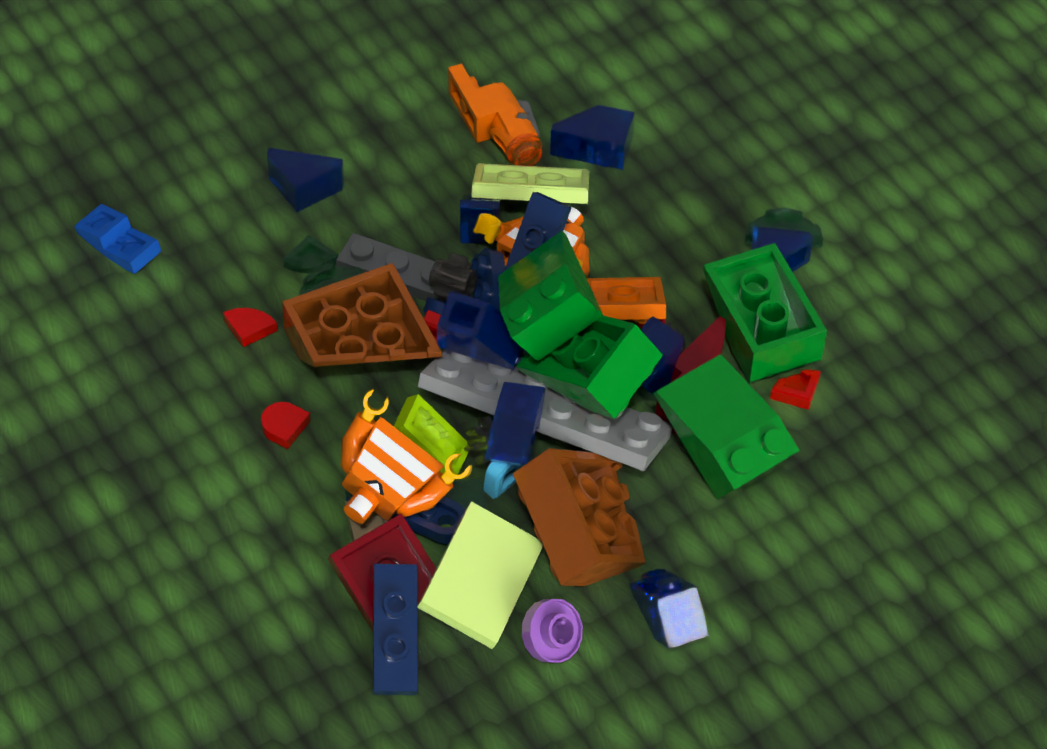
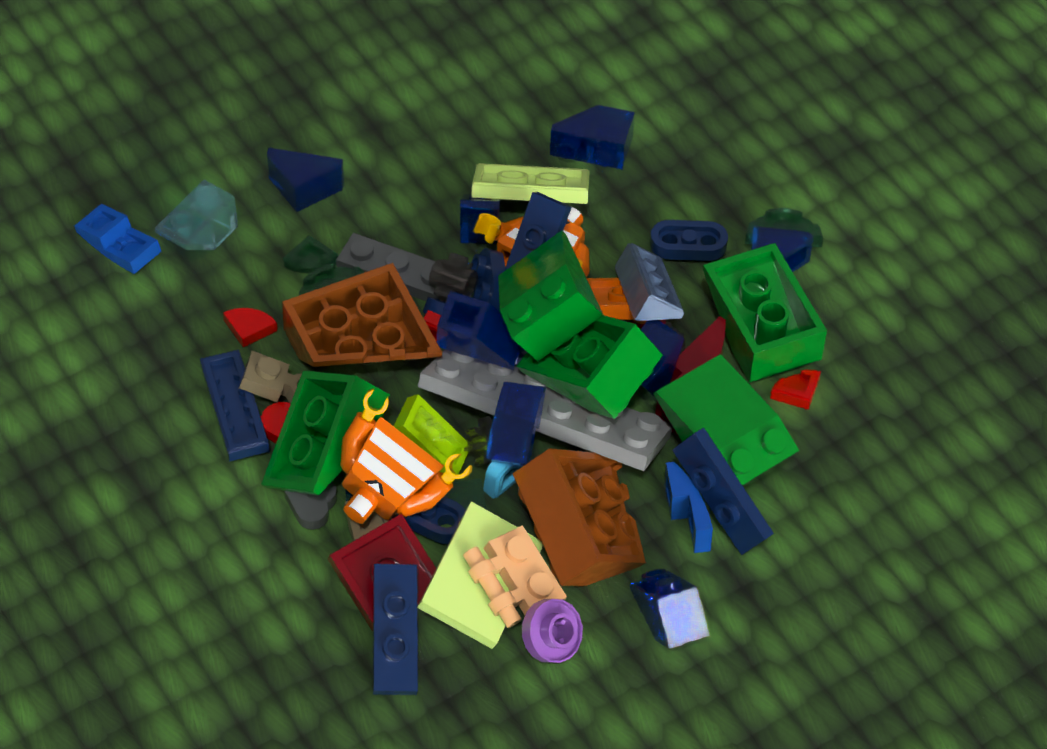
orange plate [448,63,542,166] -> none
none -> clear light blue slope [155,180,238,250]
none -> dark blue plate [200,349,270,461]
none -> dark tan plate [239,351,302,403]
none -> green slope [261,371,390,495]
none -> dark grey tile [284,482,337,530]
none -> light nougat plate [463,525,567,628]
none -> sand blue slope [615,243,684,321]
none -> dark blue plate [650,220,728,261]
none -> blue slope [664,462,713,553]
none -> dark blue plate [672,428,774,555]

